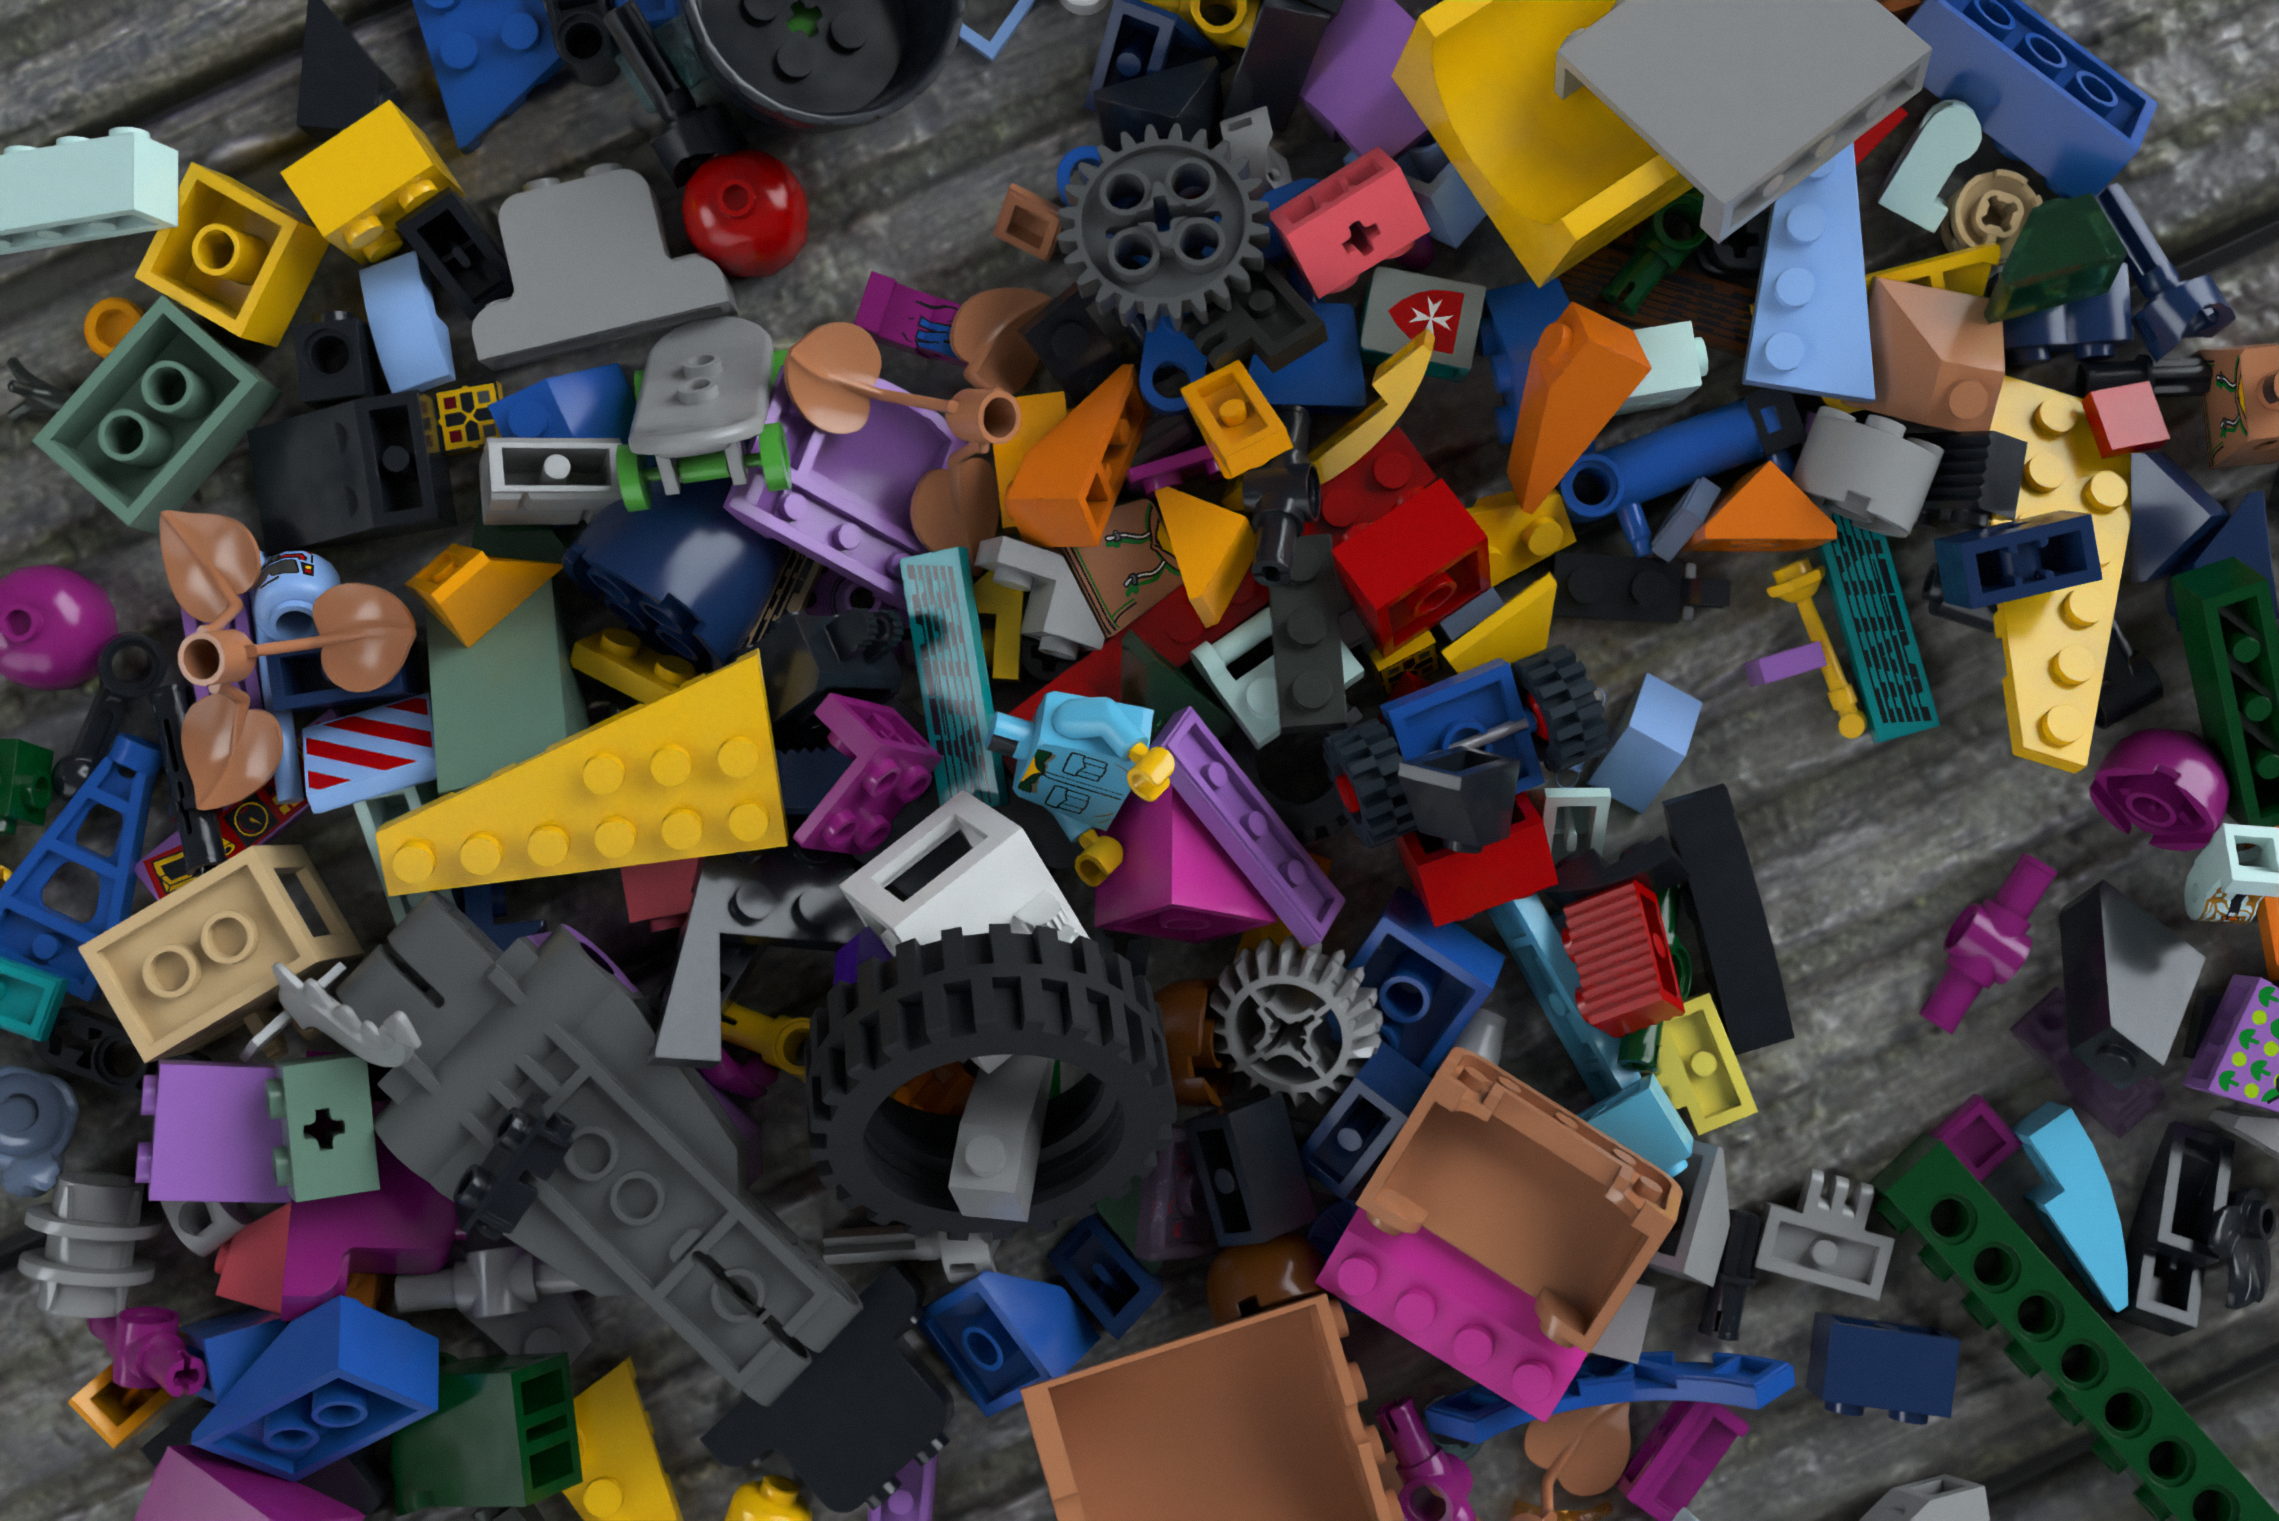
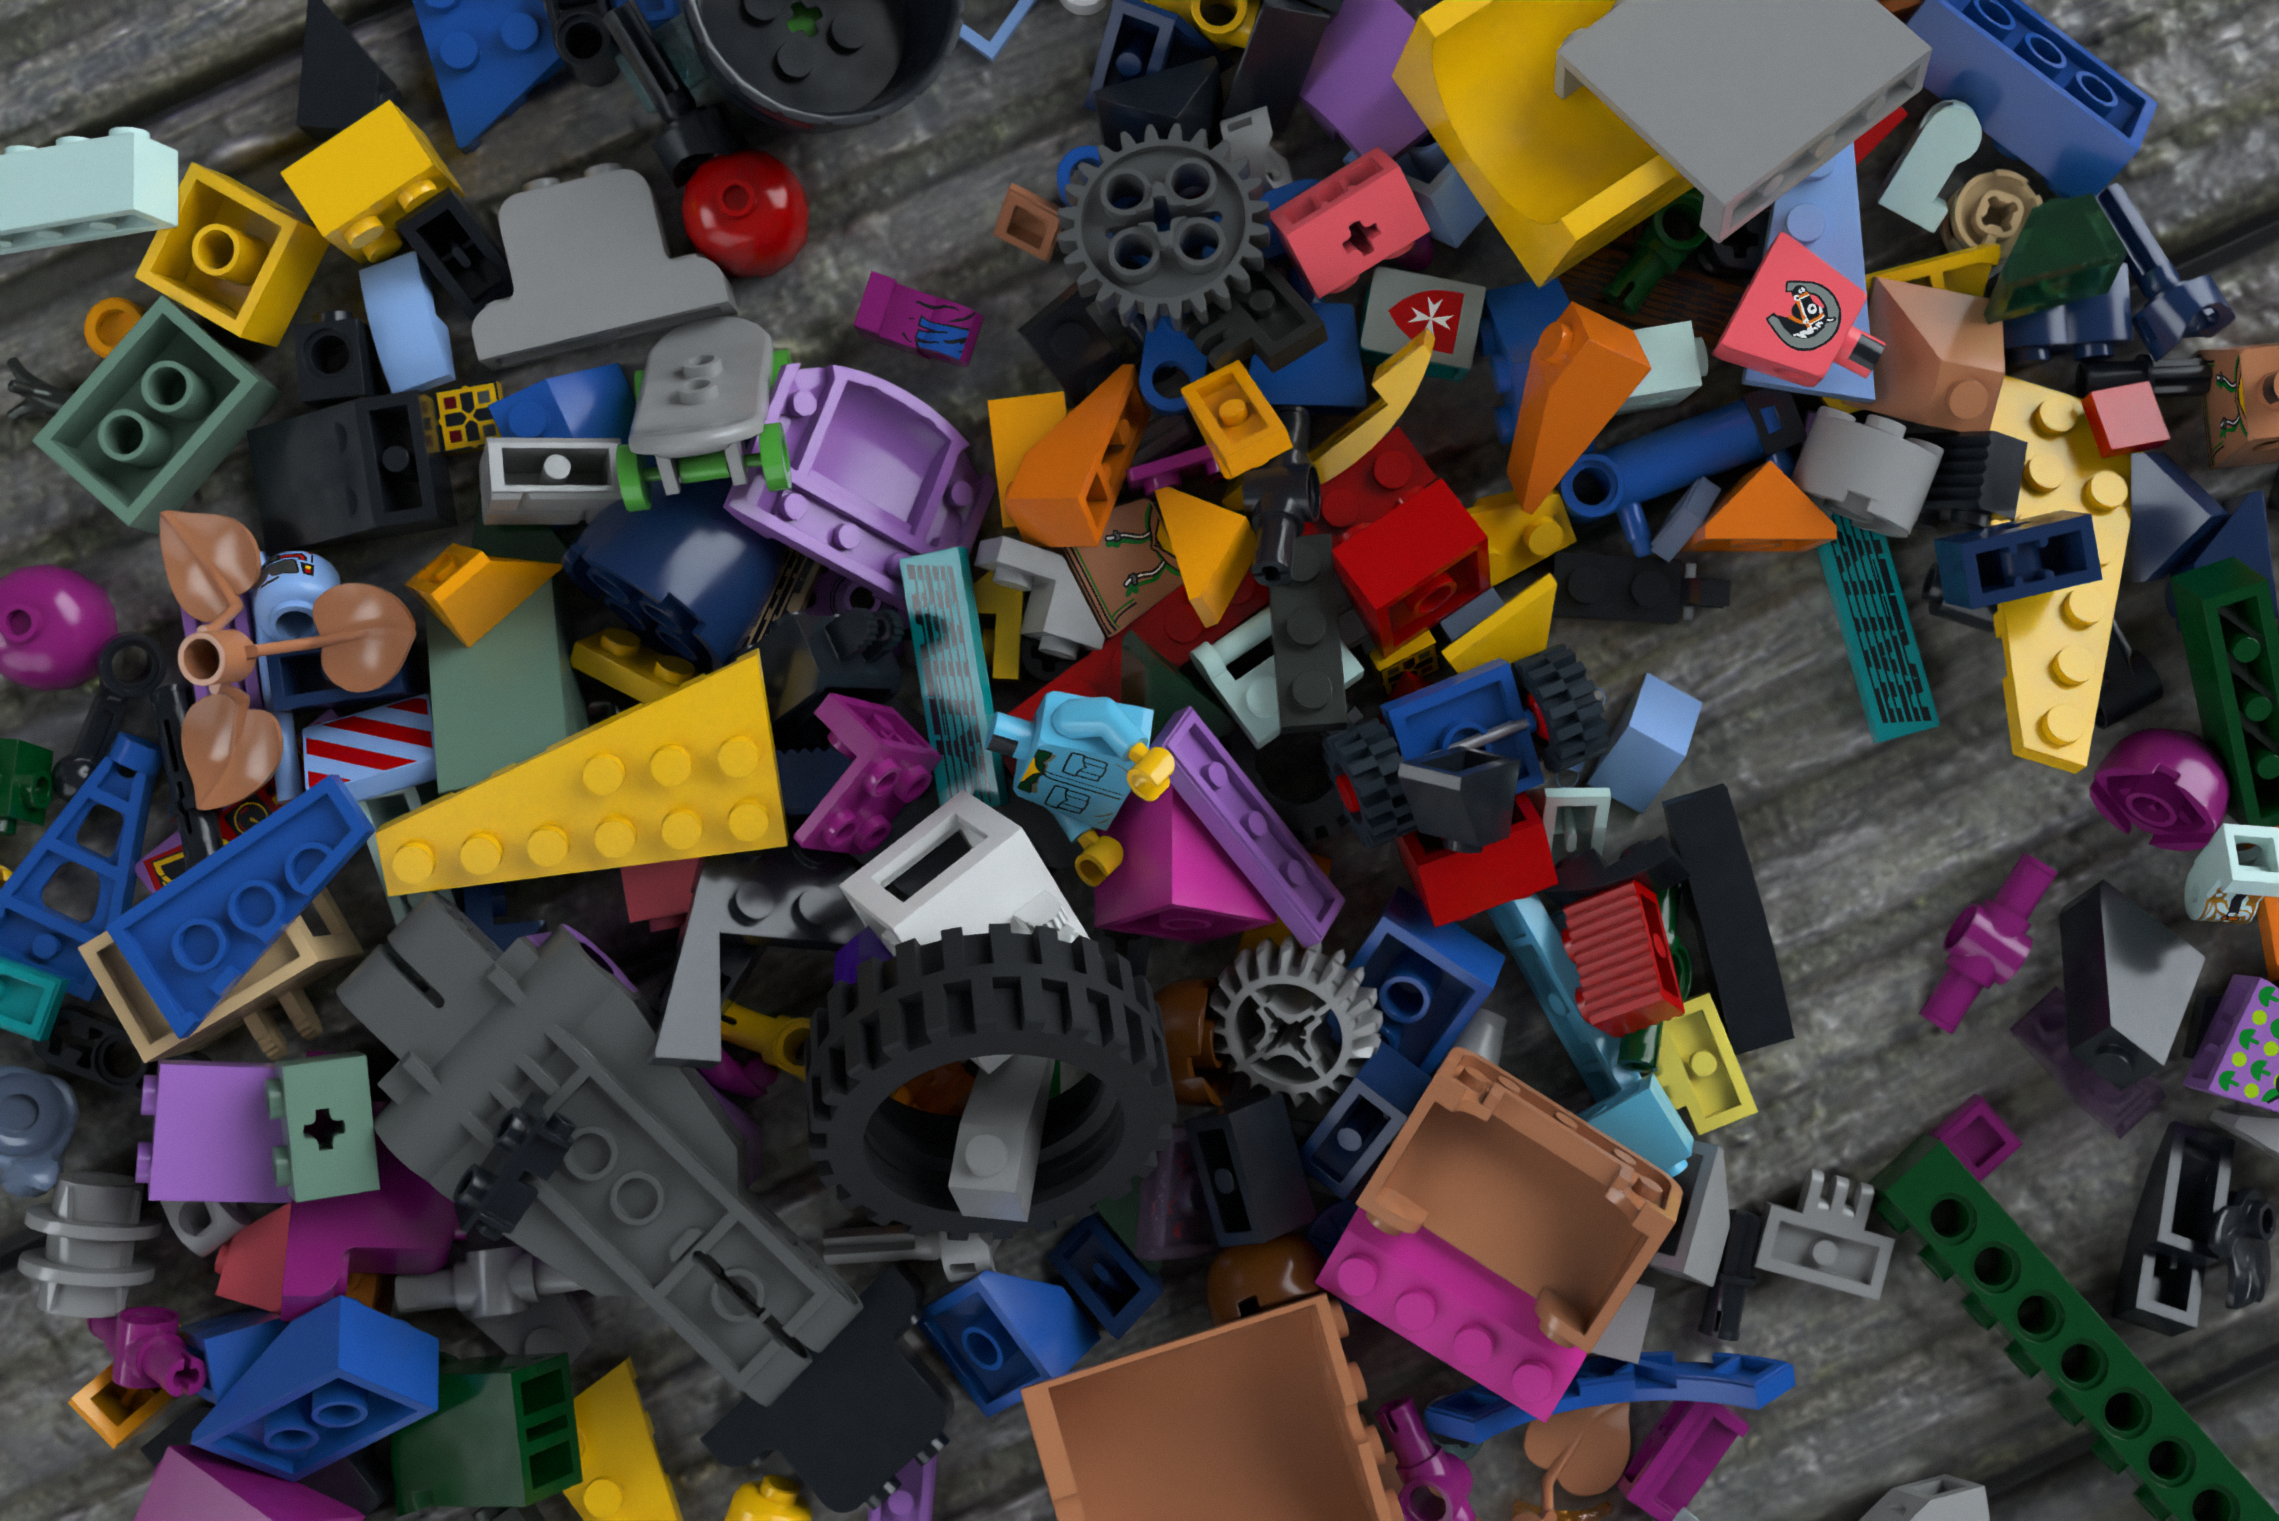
light grey piece [239,961,422,1067] -> none
nougat plant [784,287,1052,576] -> none
medium lavender tile [1744,641,1827,687] -> none
yellow piece [1766,558,1868,739] -> none
dark blue brick [1806,1312,1960,1425] -> none
medium azure slope [2010,1101,2128,1313] -> none
none -> blue wing [104,774,376,1039]
none -> coral torso [1711,231,1886,388]

